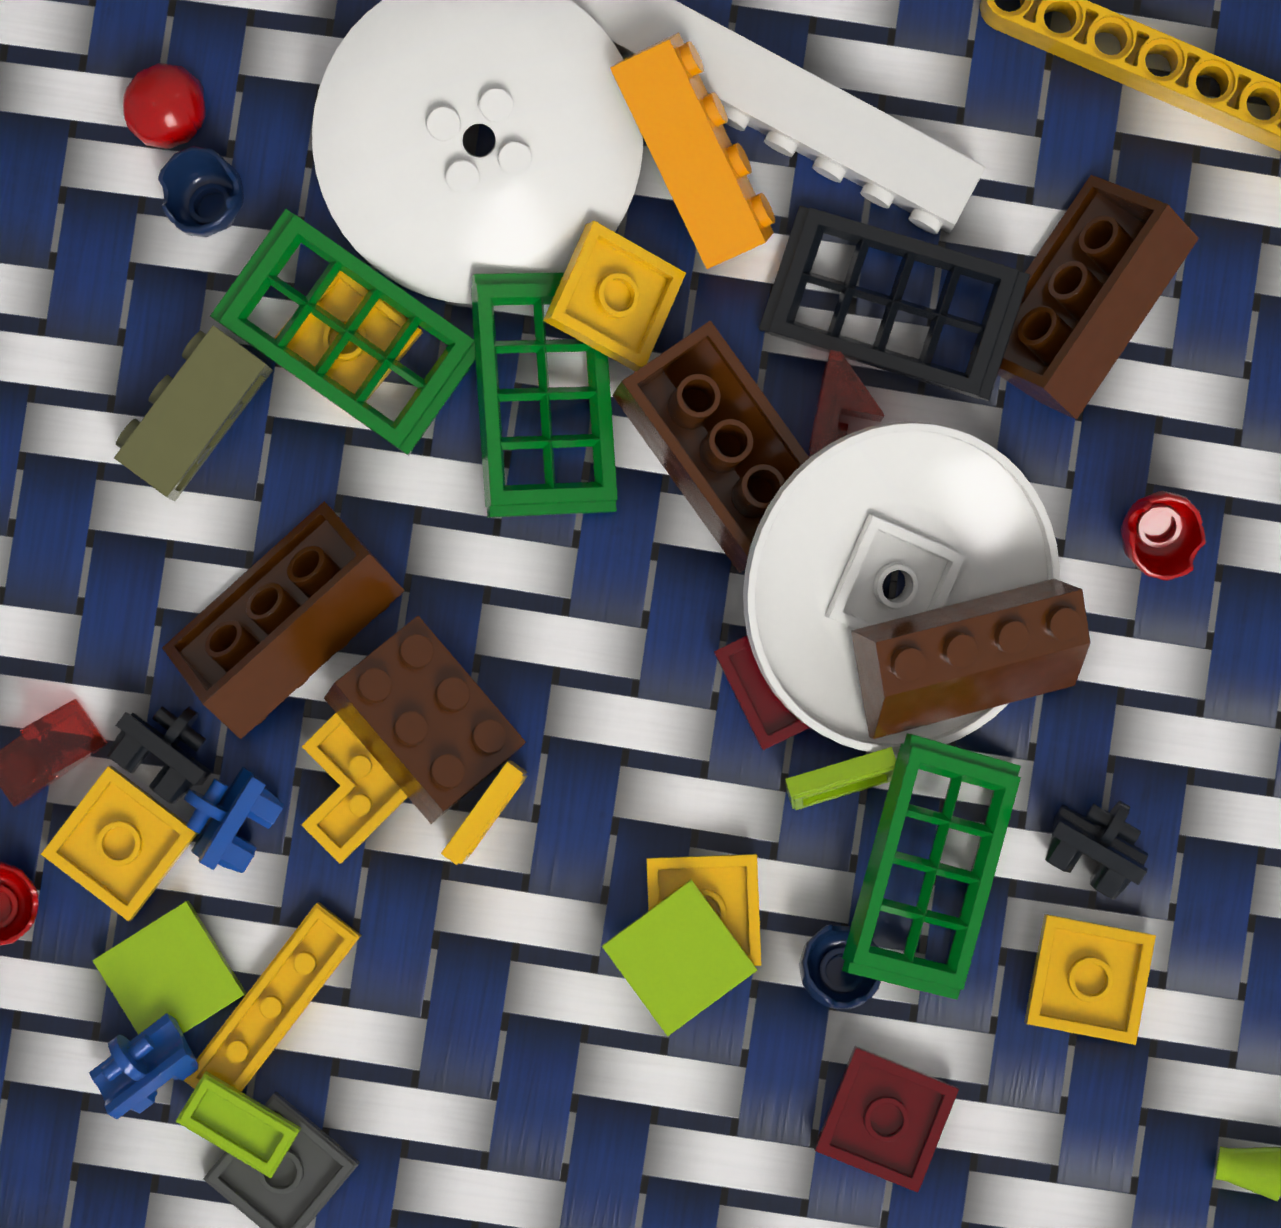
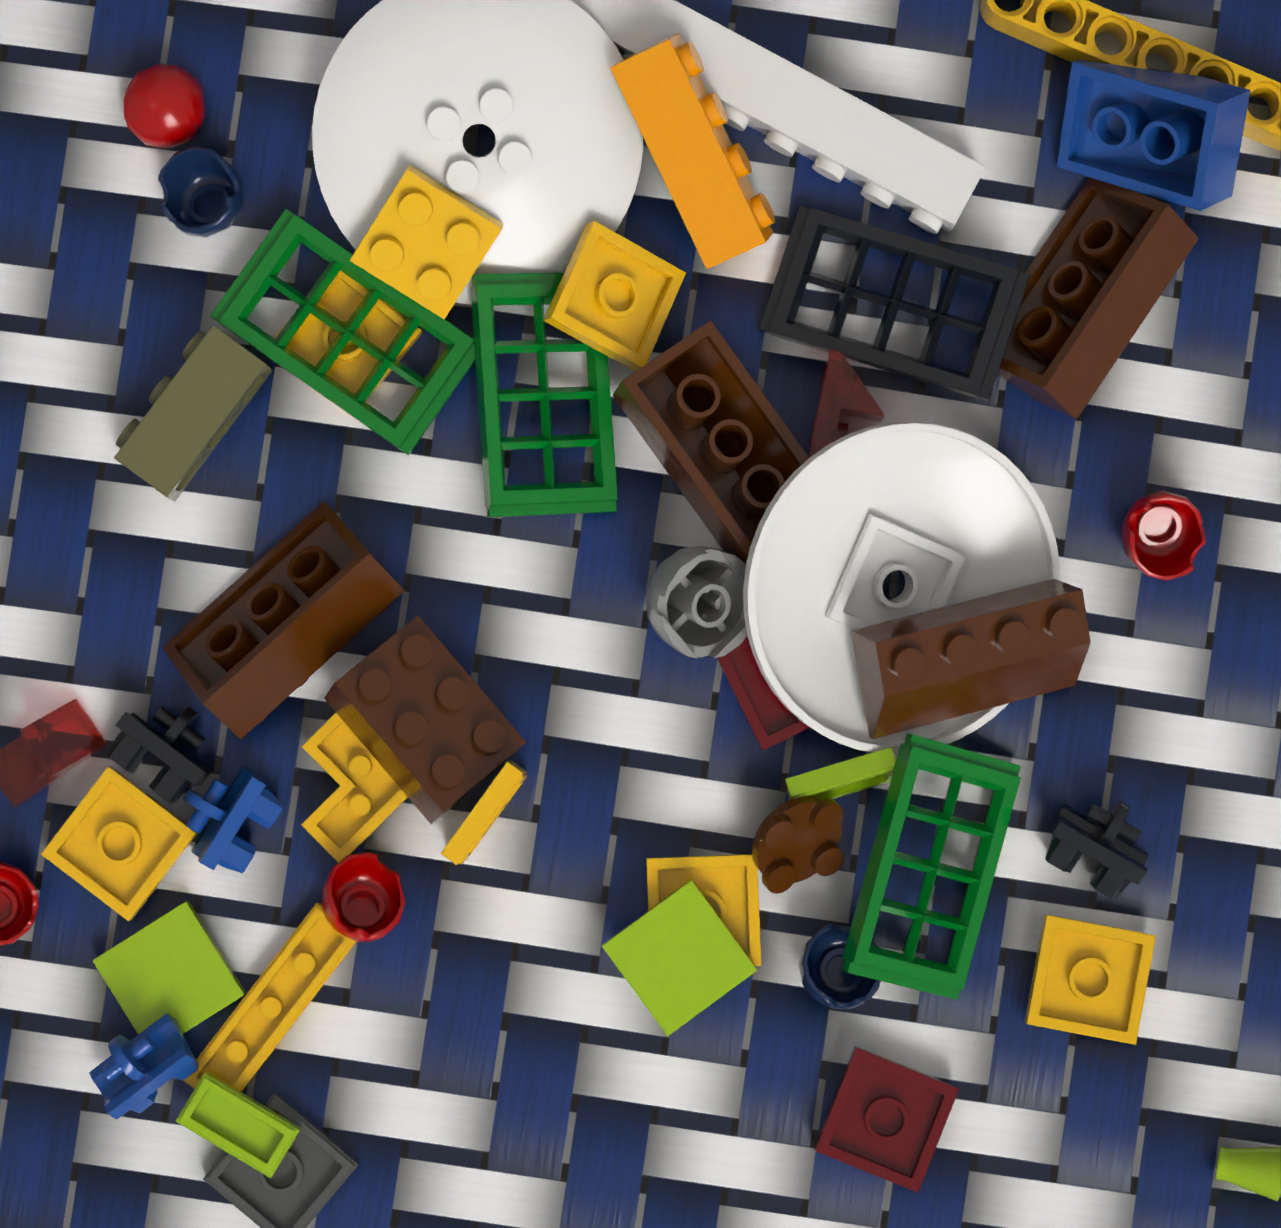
none -> red hair [321,852,406,942]
none -> yellow plate [350,164,504,319]
none -> light grey cylinder [646,546,747,659]
none -> reddish brown piece [752,796,844,894]
none -> blue slope [1057,60,1250,211]

